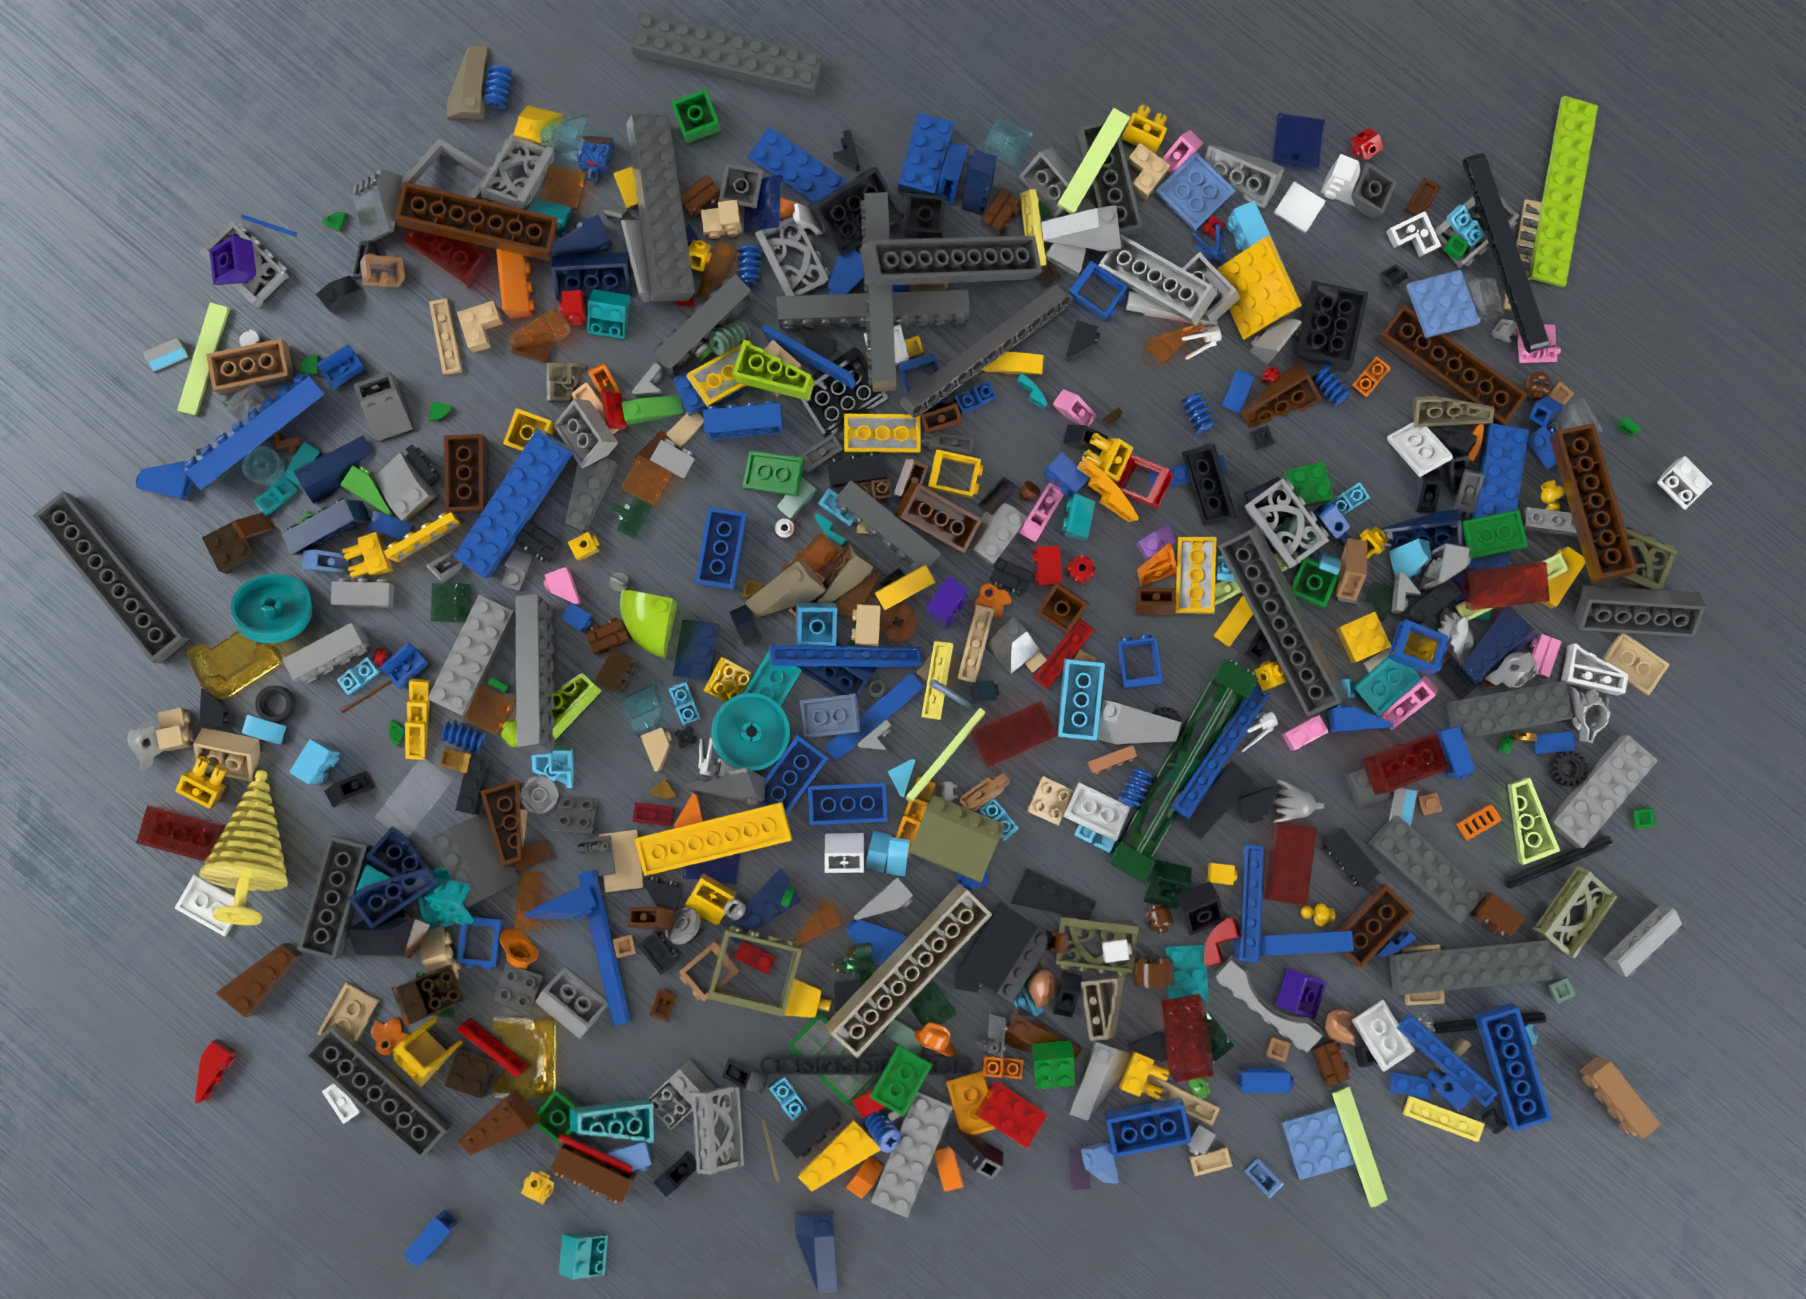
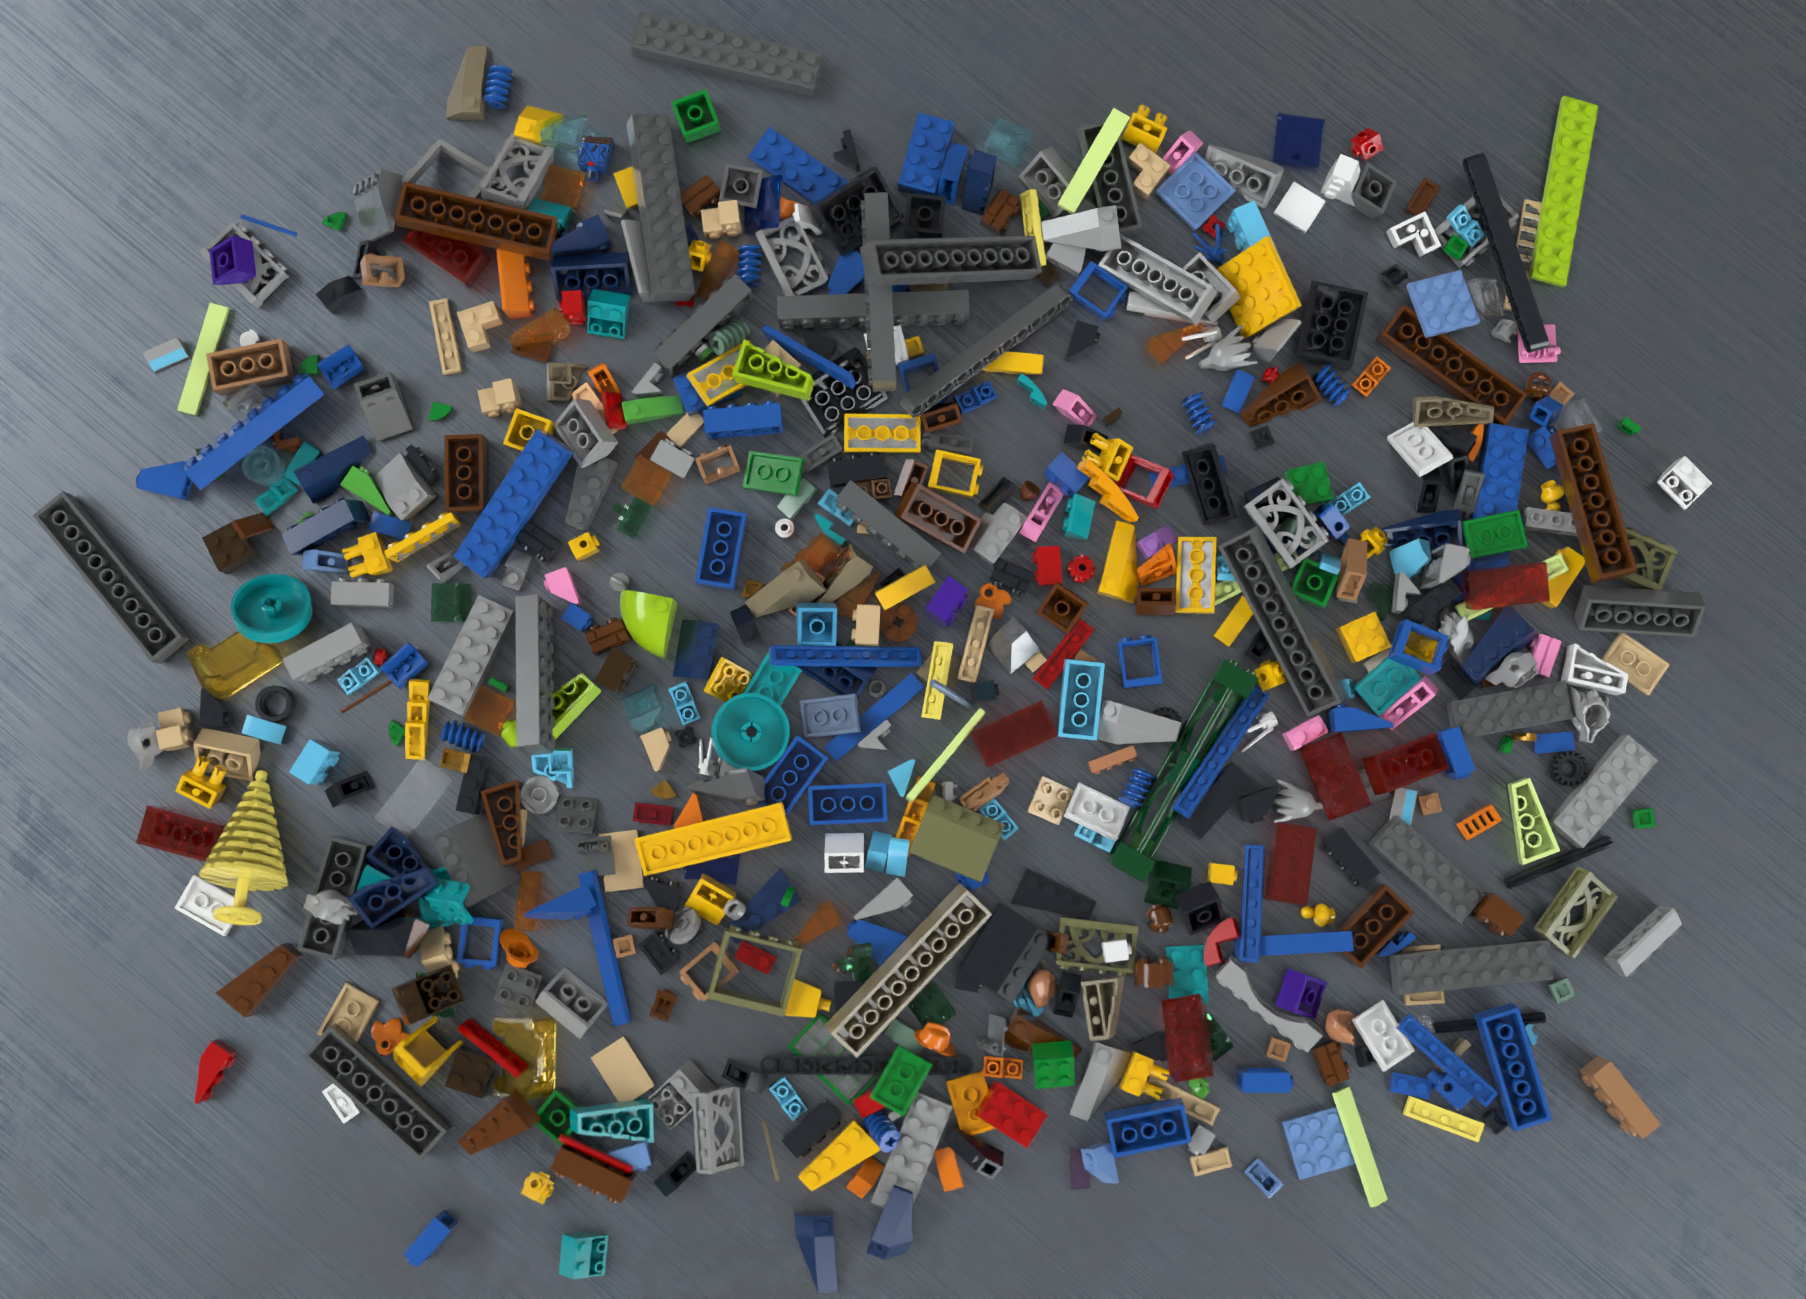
none -> light grey piece [303,889,359,925]
none -> tan brick [477,378,523,418]
none -> tan tile [591,1036,656,1102]
none -> medium nougat window [695,445,741,485]
none -> dark blue wedge [866,1184,913,1260]
none -> yellow wedge [1097,520,1139,604]
none -> light grey piece [1199,325,1257,372]
none -> clear red brick [1299,732,1372,821]

